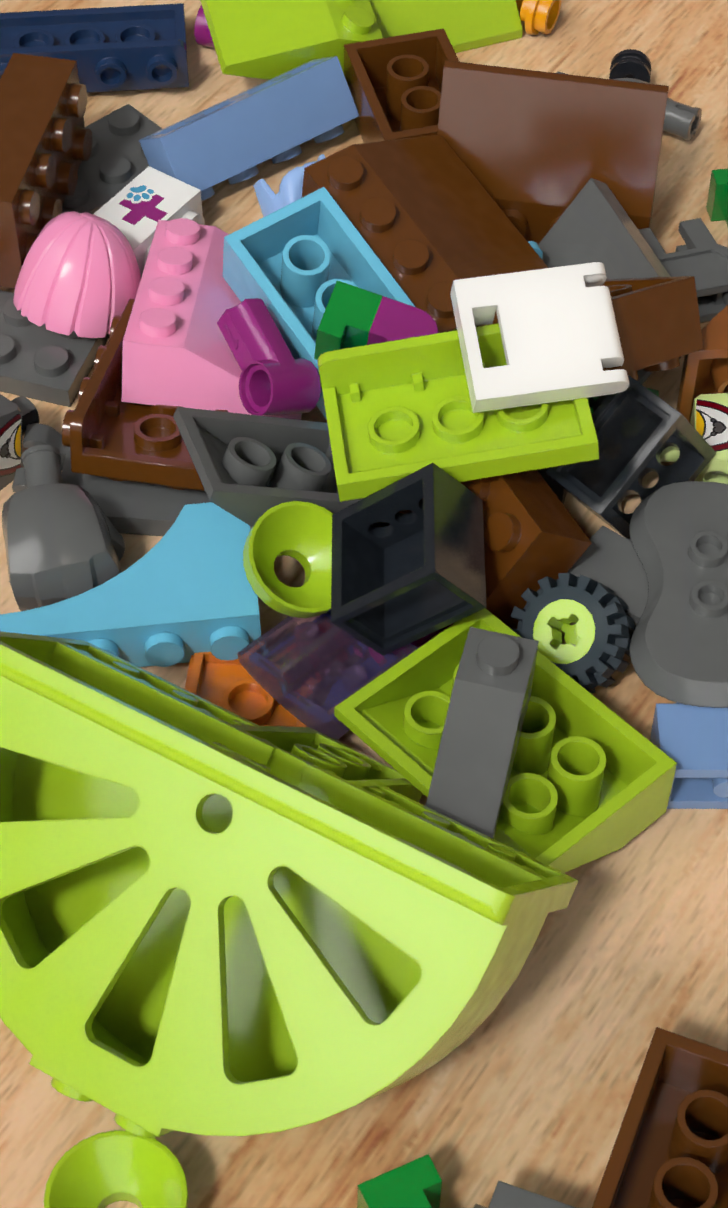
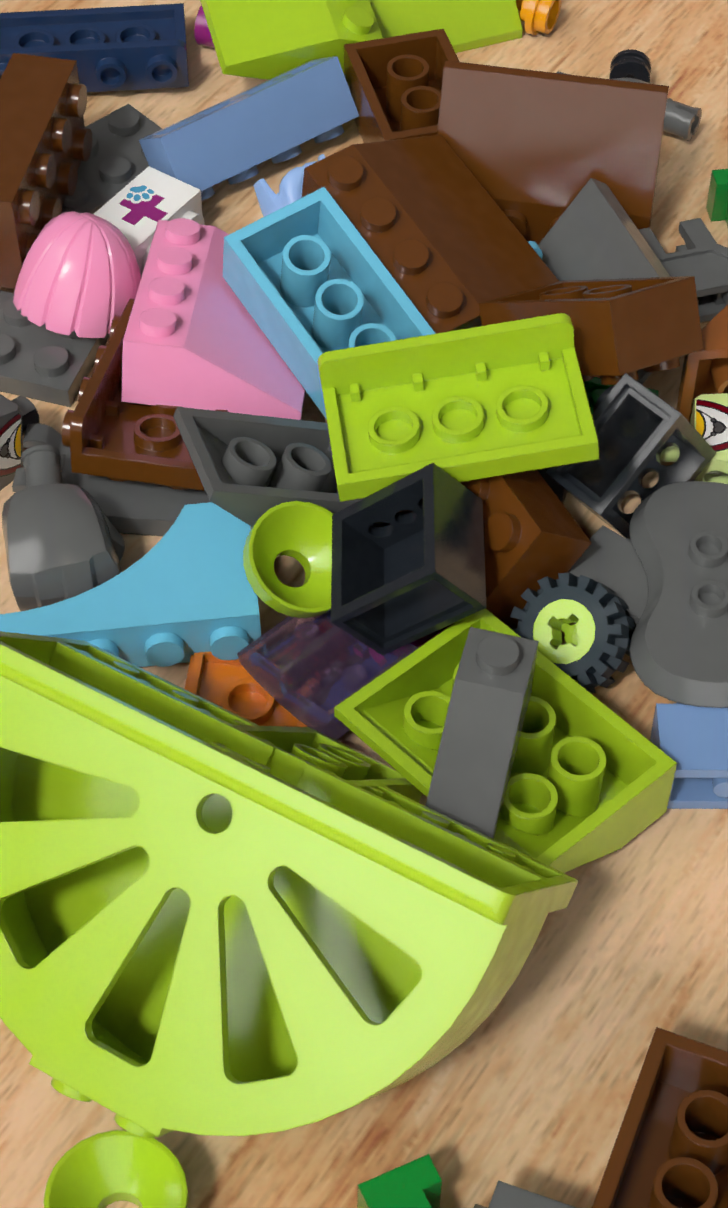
magenta piece [217,298,321,416] -> none
green leg [314,280,438,360] -> none
white container [450,262,629,413] -> none

